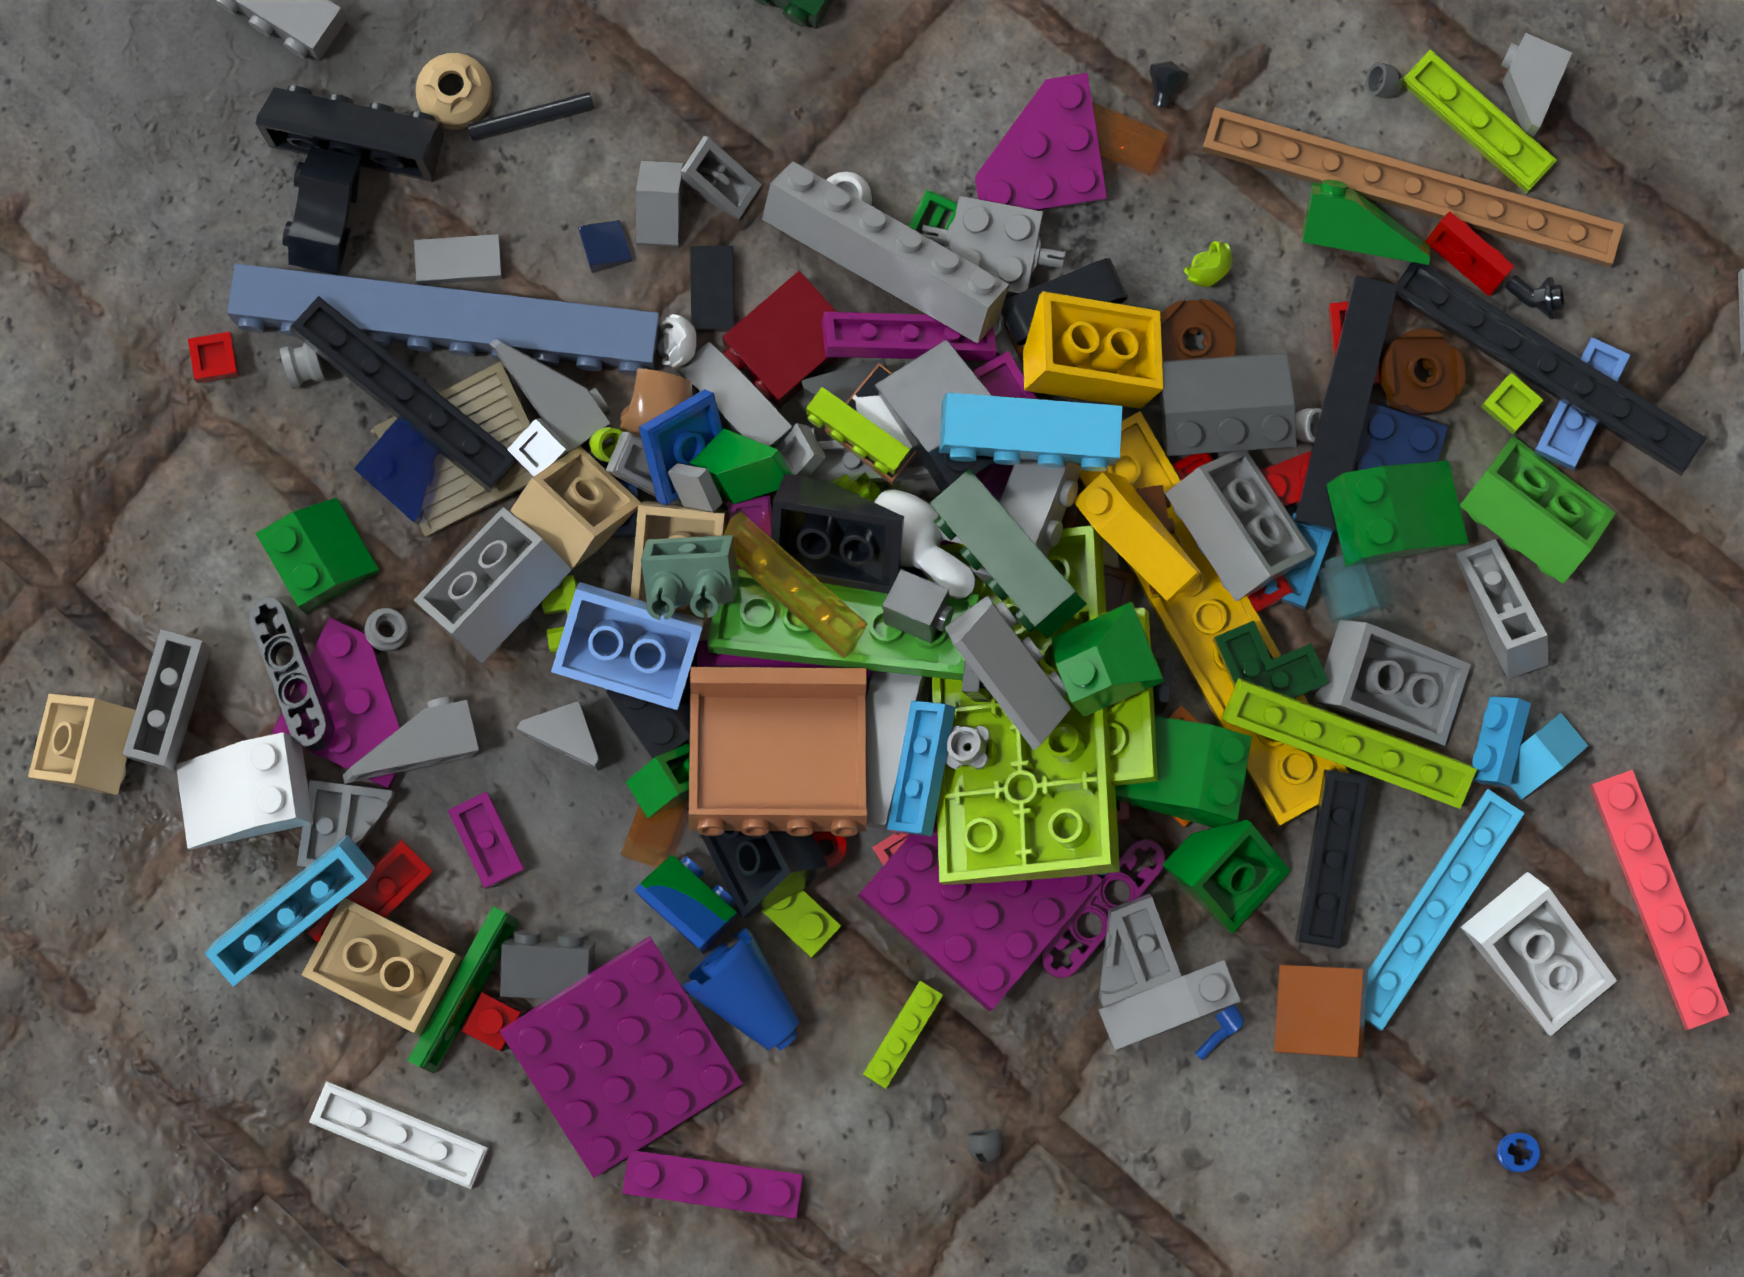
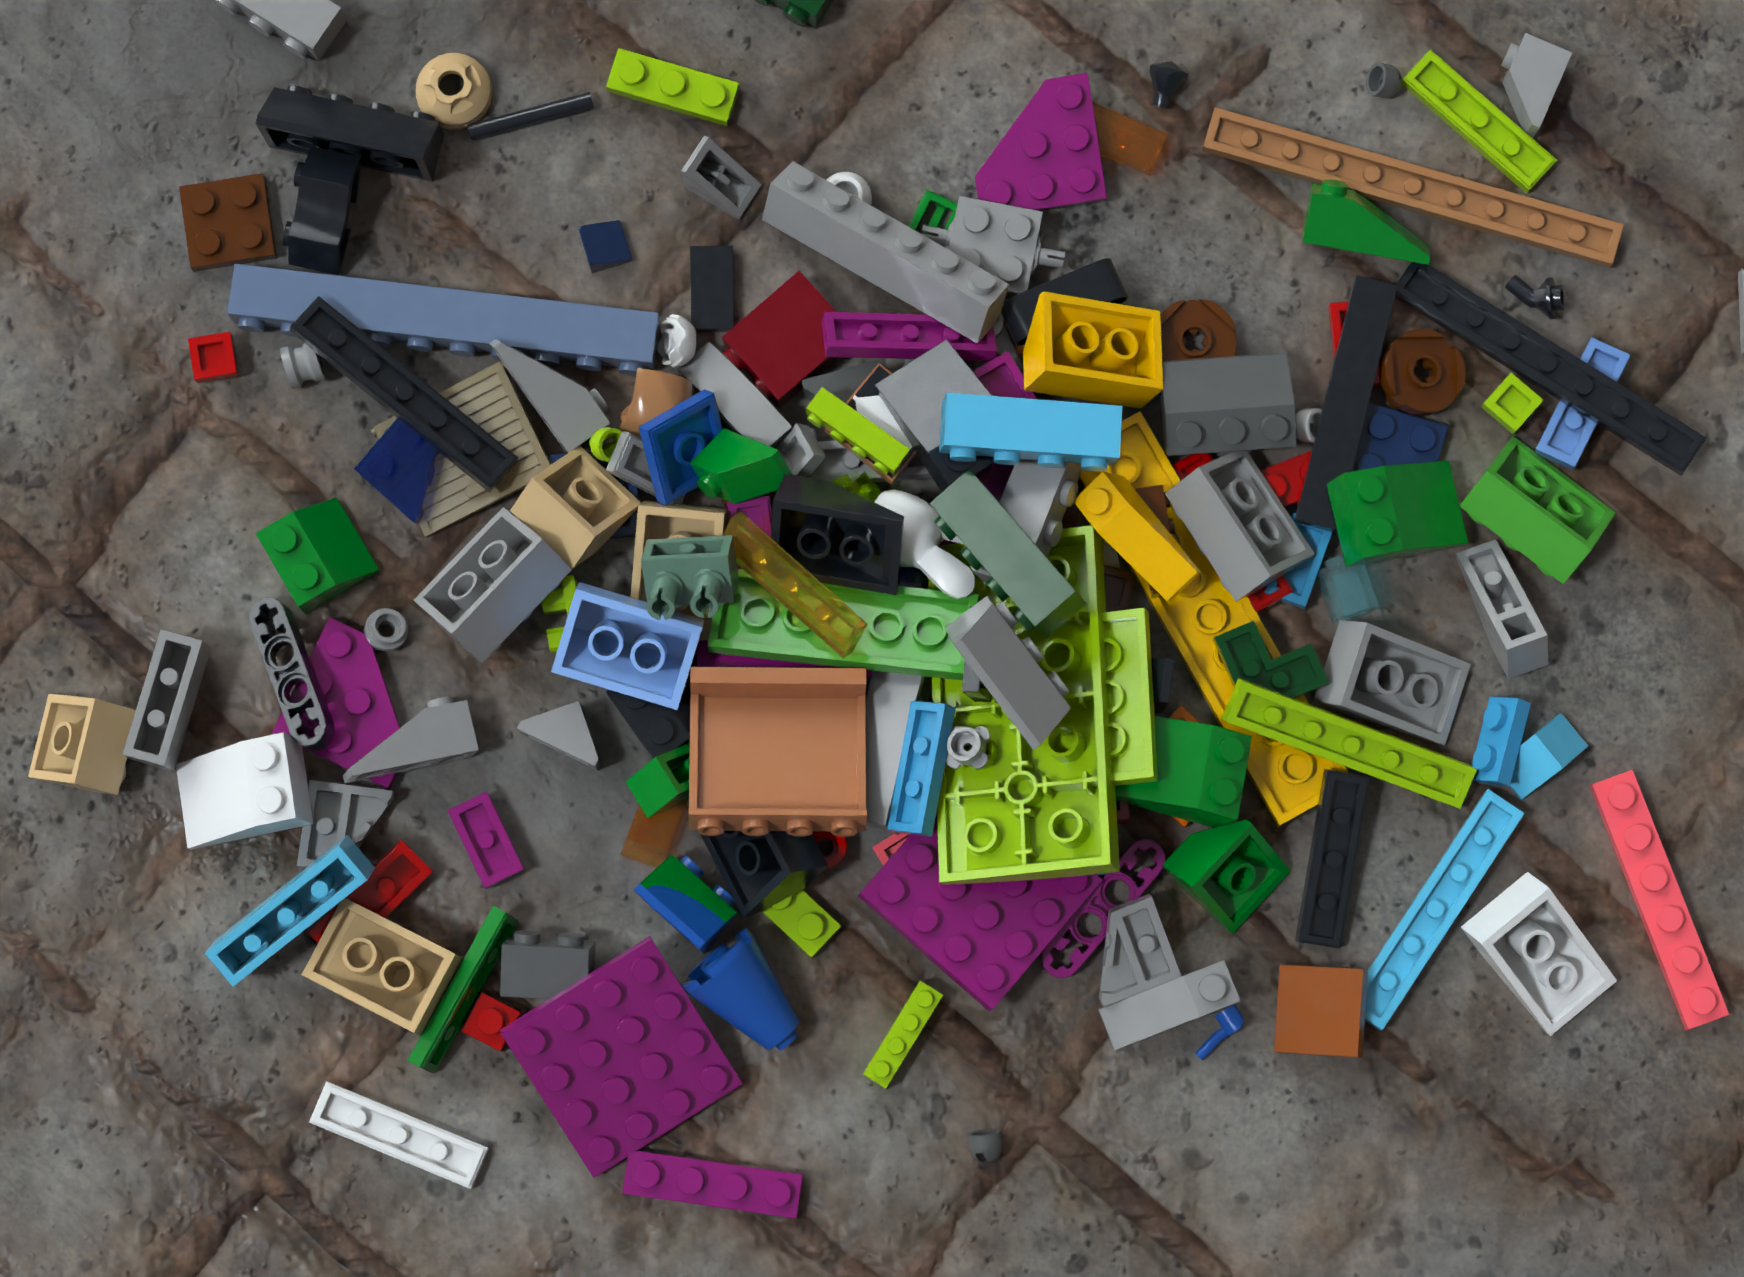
light grey tile [414,234,503,285] -> none
plate [507,418,571,477] -> none
light grey slope [636,161,684,247] -> none
light grey tile [668,463,723,512] -> none
brick [882,569,954,644] -> none
green slope [1051,602,1164,717] -> none
lime plate [1184,241,1233,288] -> none
red plate [1425,211,1515,297] -> none
blue bush [1497,1133,1540,1172] -> none
none -> reddish brown plate [179,173,277,272]
none -> lime plate [606,48,740,127]

